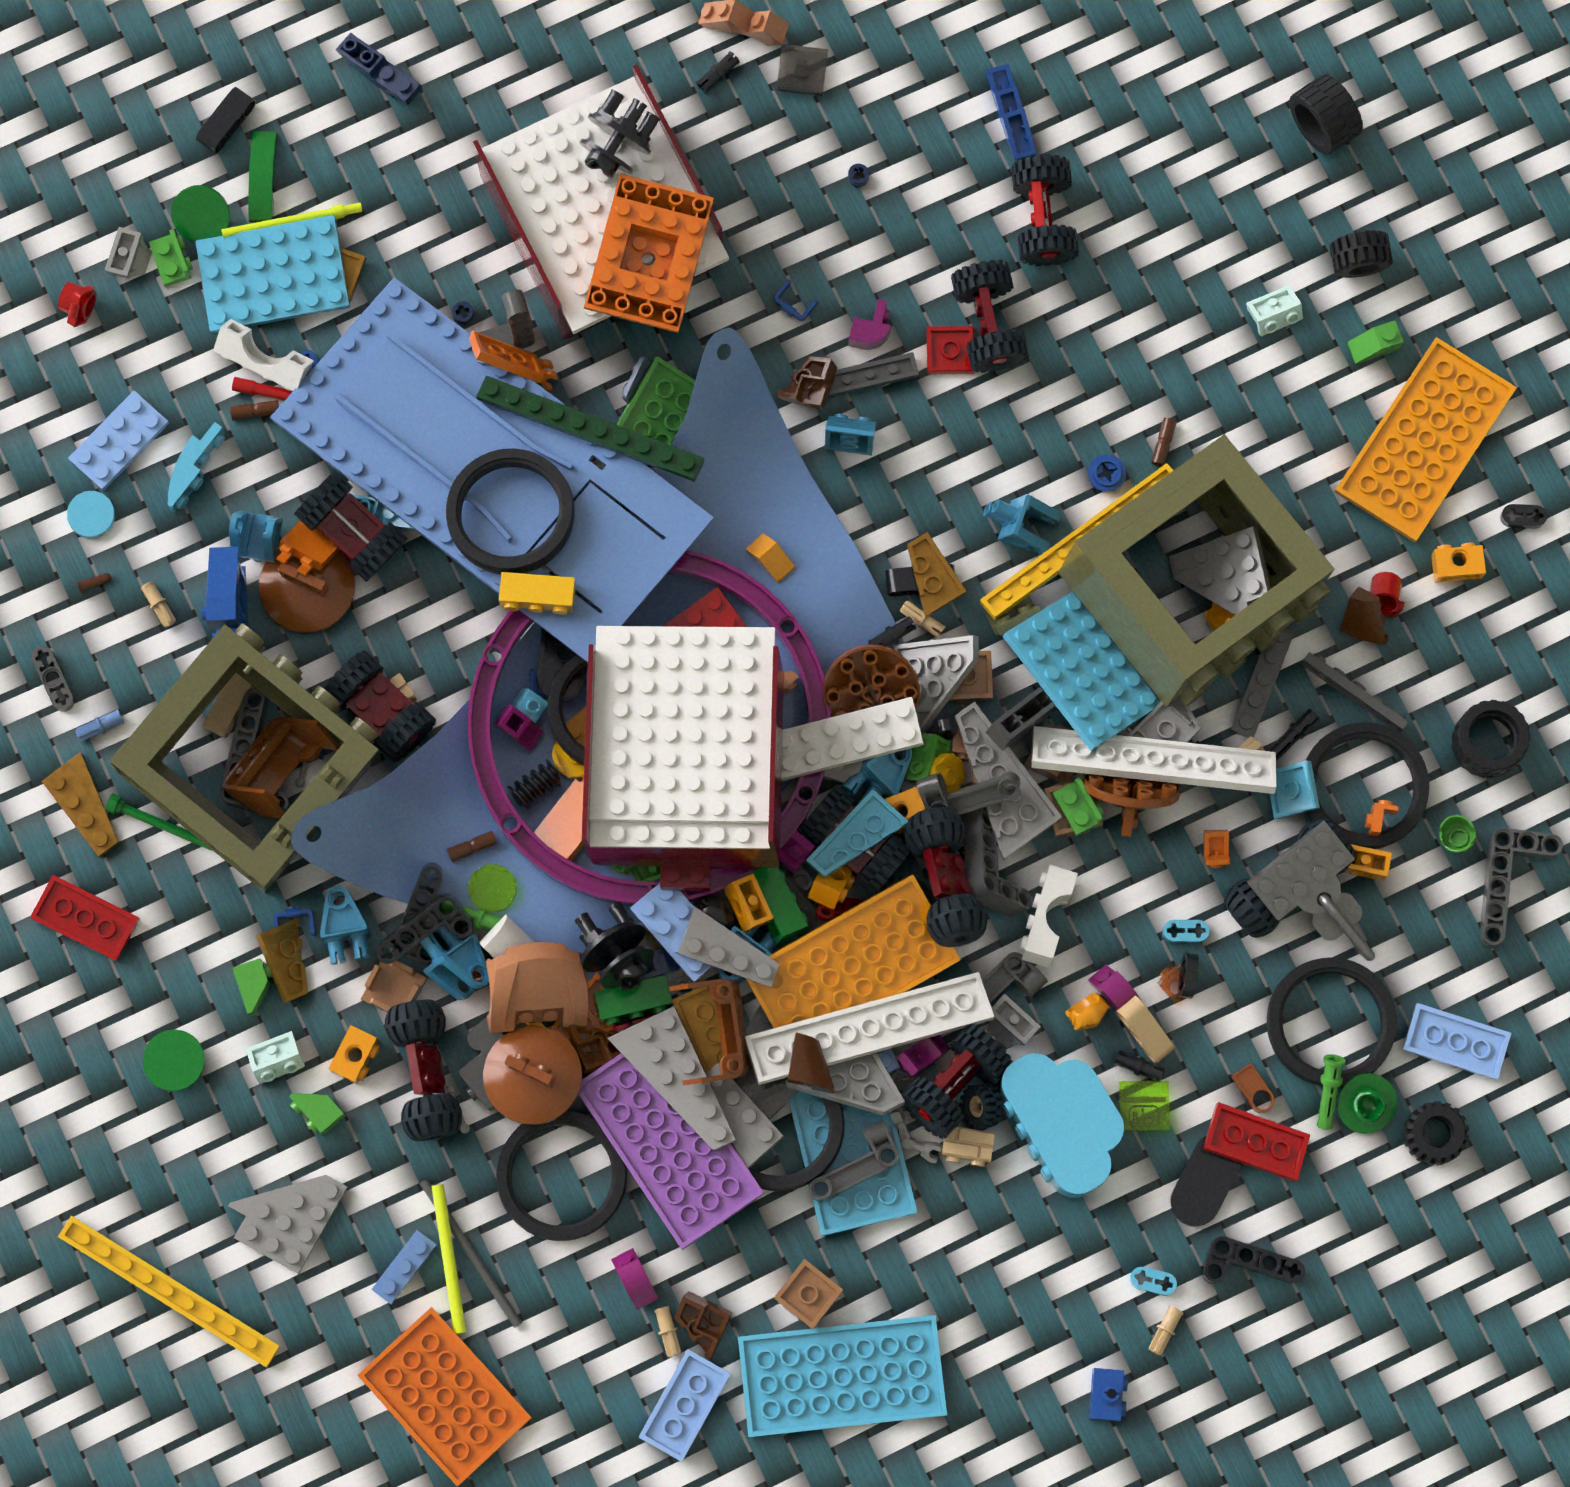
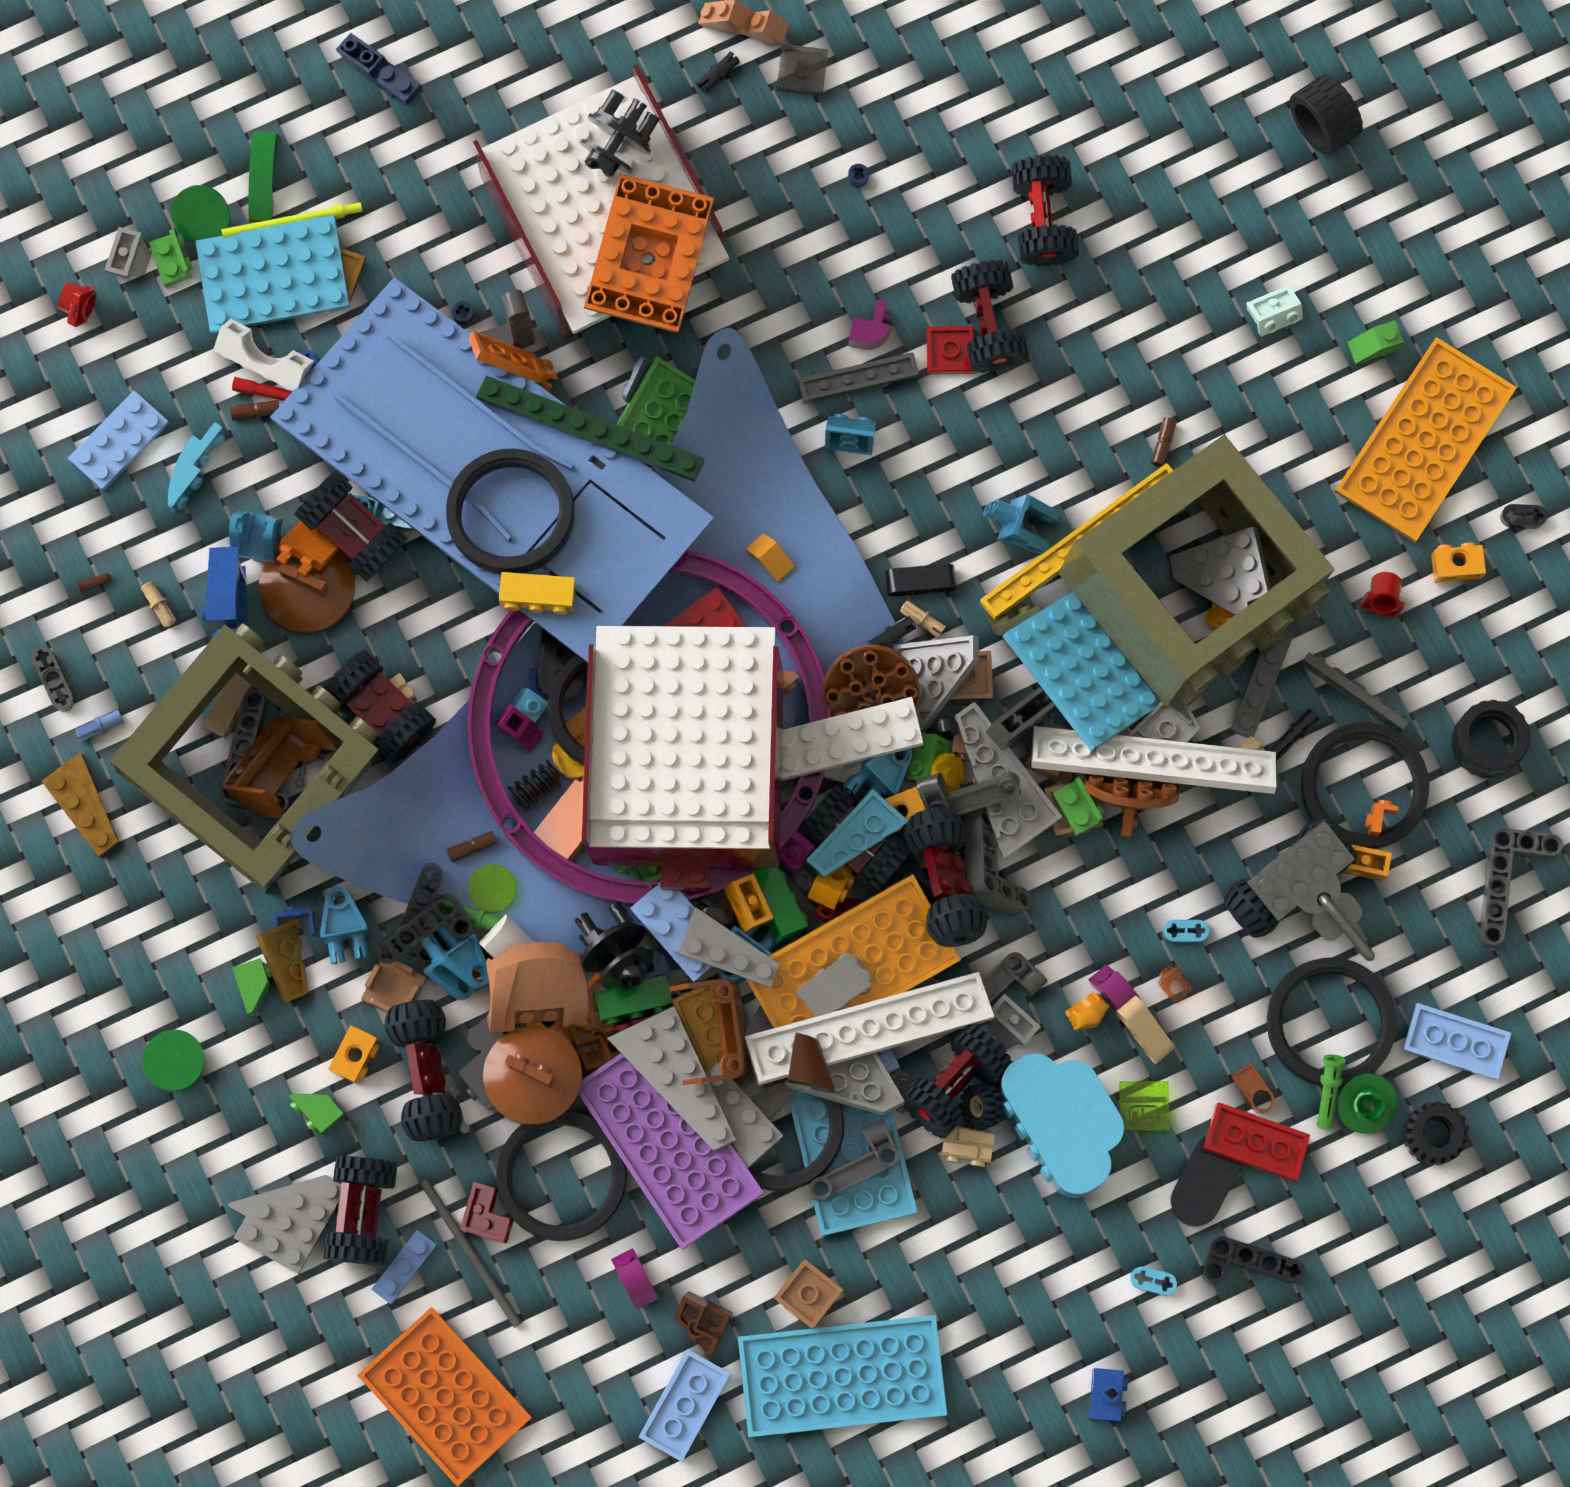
red plate [30,875,140,962] -> none
yellow plate [58,1216,280,1367] -> none
medium azure tile [67,491,115,539] -> none
green piece [105,793,211,850] -> none
black beam [196,87,256,154] -> none
light aqua bracket [246,1031,305,1084] -> none
neon yellow piece [432,1184,466,1334] -> none
tan axle [654,1306,681,1357] -> none
blue piece [774,279,819,321] -> none
reddish brown slope [776,356,837,410] -> none
light grey piece [890,1106,942,1163] -> none
magenta brick [897,1035,951,1076] -> none
pearl gold wing [907,532,966,618] -> none
blue slope [985,64,1037,160] -> none
white arch [1019,865,1078,968] -> none
blue gear [1088,454,1126,492] -> none
black pin [1114,1050,1166,1083] -> none
tan axle [1149,1305,1183,1355] -> none
black beam [1178,952,1199,999] -> none
orange bracket [1203,829,1230,868] -> none
medium azure tile [1269,761,1320,819] -> none
black tyre [1329,230,1393,278] -> none
reddish brown slope [1339,587,1389,644] -> none
bright green hair [1439,815,1476,854] -> none
none -> black plate [323,1156,398,1265]
none -> plate [460,1182,514,1243]
none -> light grey piece [795,952,872,1017]

